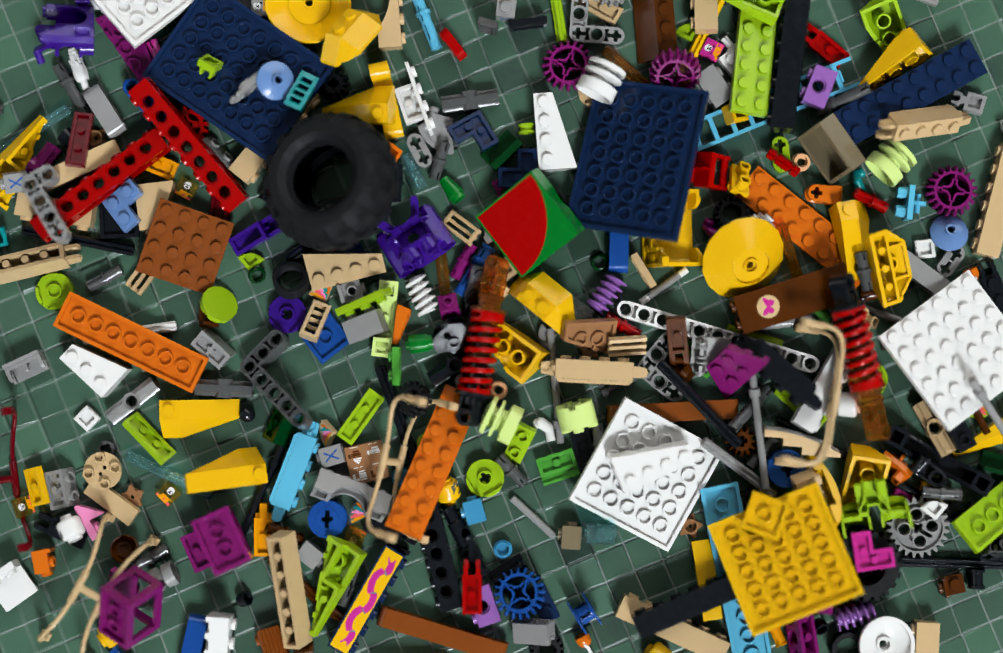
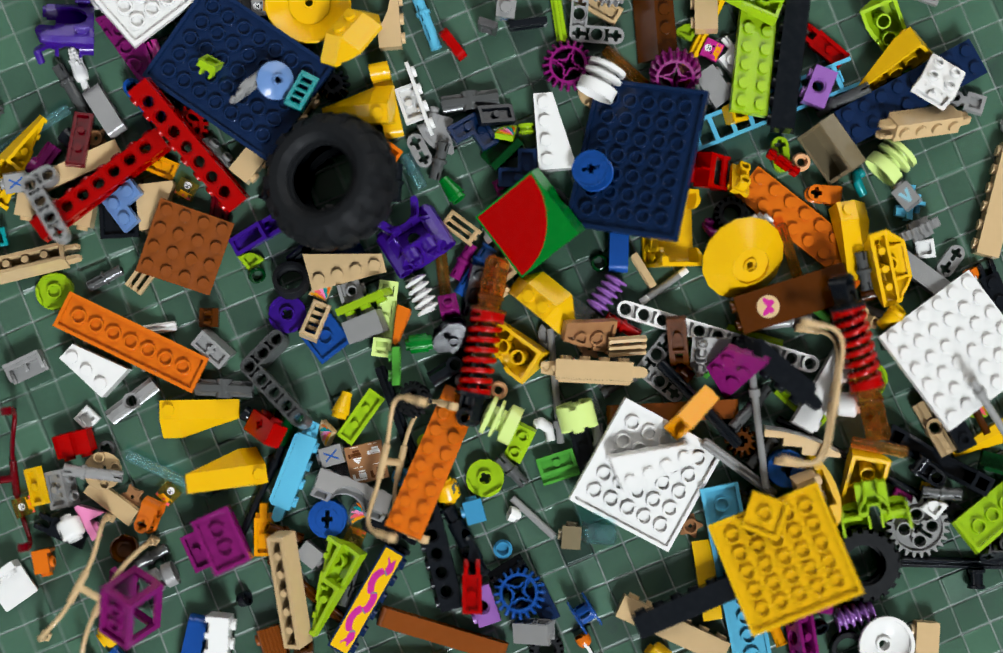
black axle [21,224,135,256] -> none
lime plate [122,411,177,466] -> none
lime tile [200,286,238,323] -> none
dark pink plate [850,530,896,572] -> none
red axle [852,188,889,214] -> none
orange hips [883,450,913,486] -> none
magenta gear [925,165,977,217] -> none
medium blue dish [930,215,968,251] -> none
reddish brown bracket [936,572,966,598] -> none
none -> red brick [51,427,98,462]
none -> light grey pin [63,463,124,483]
none -> orange piece [134,495,166,534]
none -> red brick [243,409,288,449]
none -> yellow cone [331,391,353,420]
none -> black plate [475,103,516,127]
none -> lime tile [495,125,517,142]
none -> white hinge [506,506,522,522]
none -> blue piece [572,150,614,192]
none -> light orange slope [663,385,719,440]
none -> clear orange axle [850,437,909,458]
none -> yellow cone [876,303,906,330]
none -> light grey brick [891,180,923,213]
none -> light grey gear [899,216,941,243]
none -> white bracket [910,53,966,111]

